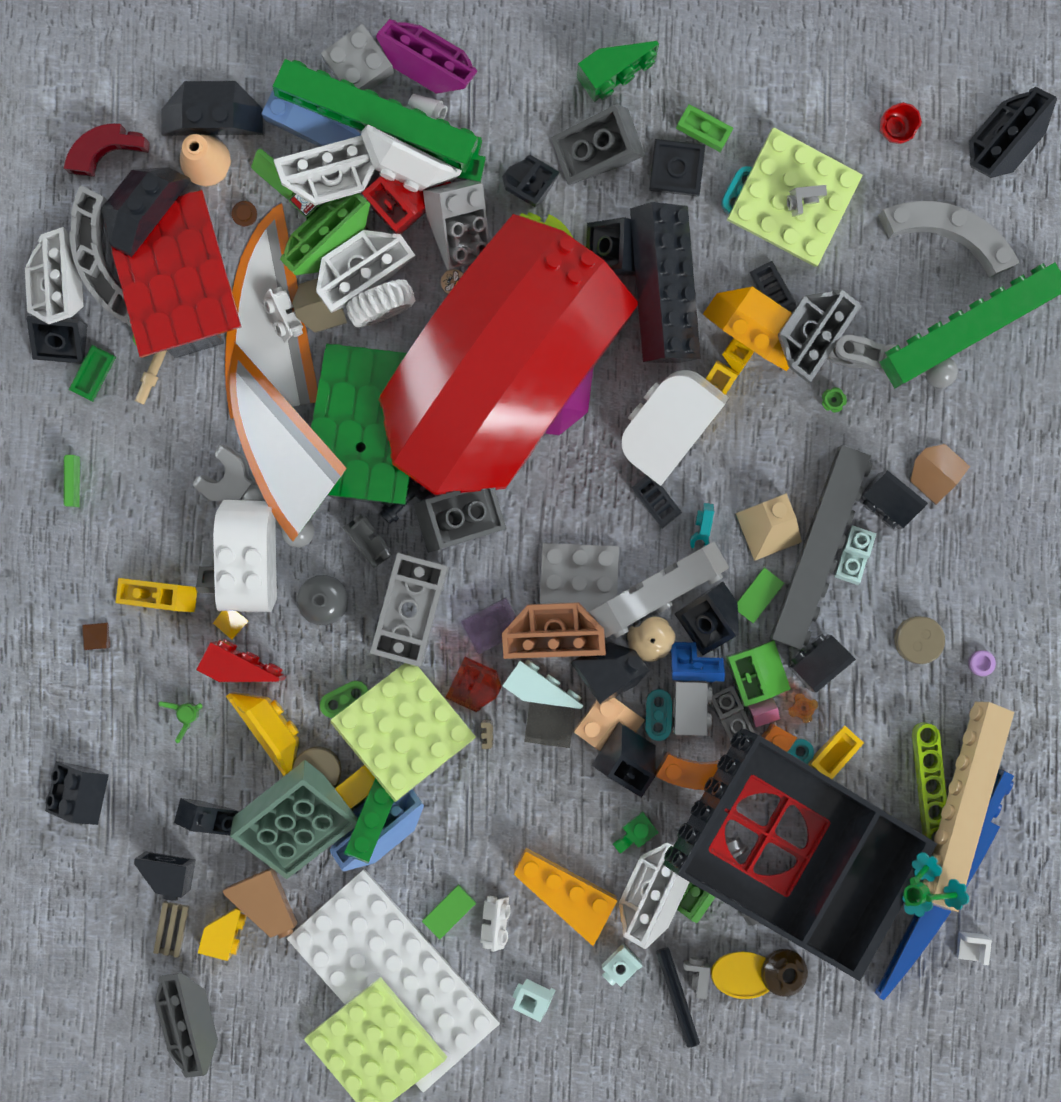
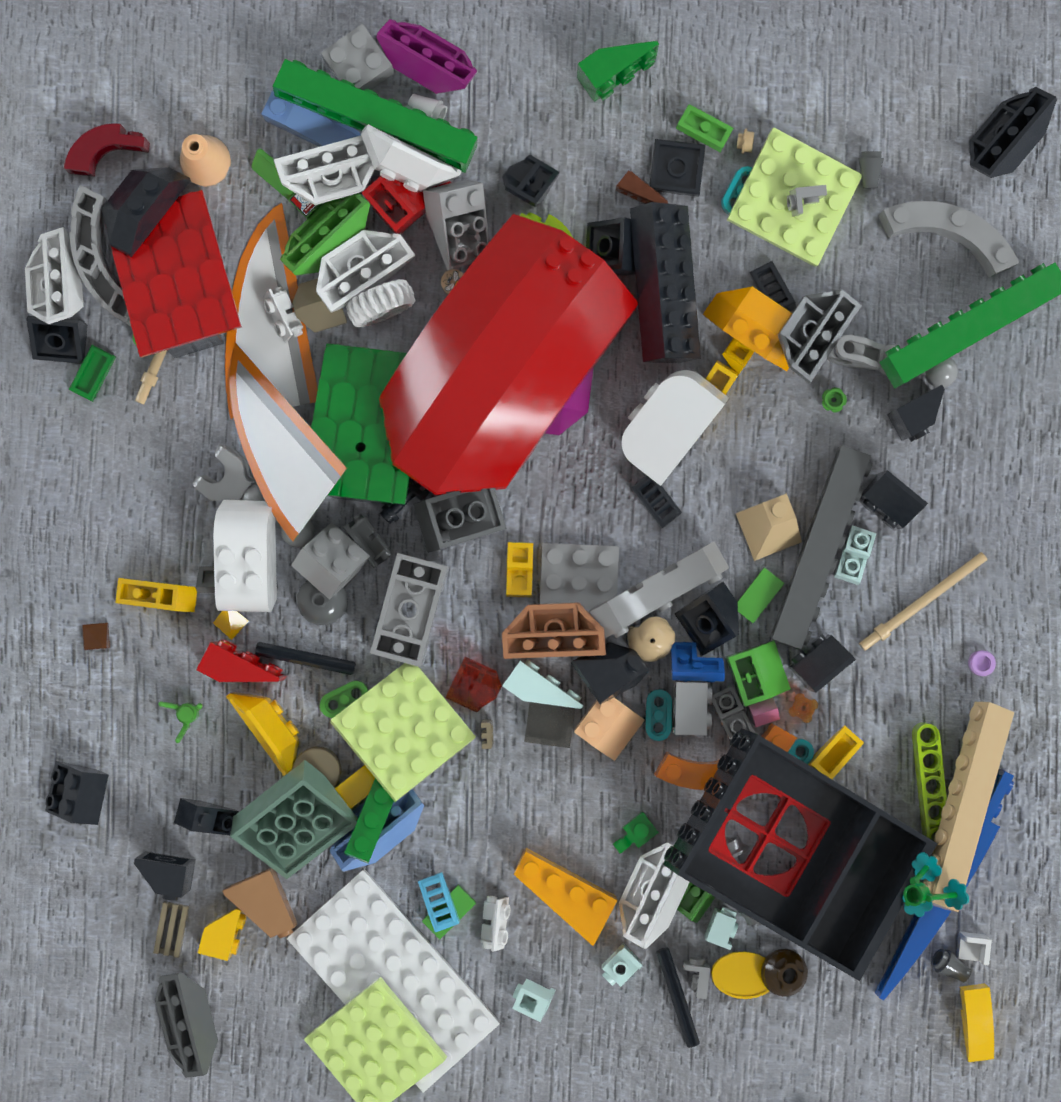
bright green tile [63,455,80,507] -> none
black wedge [161,81,263,136] -> none
reddish brown plate [232,201,258,227] -> none
green plate [457,137,486,182] -> none
clear purple plate [461,597,516,655] -> none
dark grey slope [551,105,645,185] -> none
black slope [591,722,656,798] -> none
teal plate [690,503,715,548] -> none
red hair [880,102,922,144] -> none
dark tan head [894,616,945,664] -> none
medium nougat slope [910,444,970,505] -> none
none -> black axle [255,642,356,675]
none -> light grey brick [291,522,370,600]
none -> medium azure slope [418,872,460,932]
none -> yellow slope [506,542,533,598]
none -> copper slope [616,171,668,204]
none -> light aqua brick [704,906,738,950]
none -> tan plate [737,129,754,154]
none -> dark grey cone [858,151,884,189]
none -> tan bar [859,552,987,651]
none -> black slope [887,385,945,442]
none -> dark grey cone [931,949,971,983]
none -> yellow slope [959,983,994,1062]

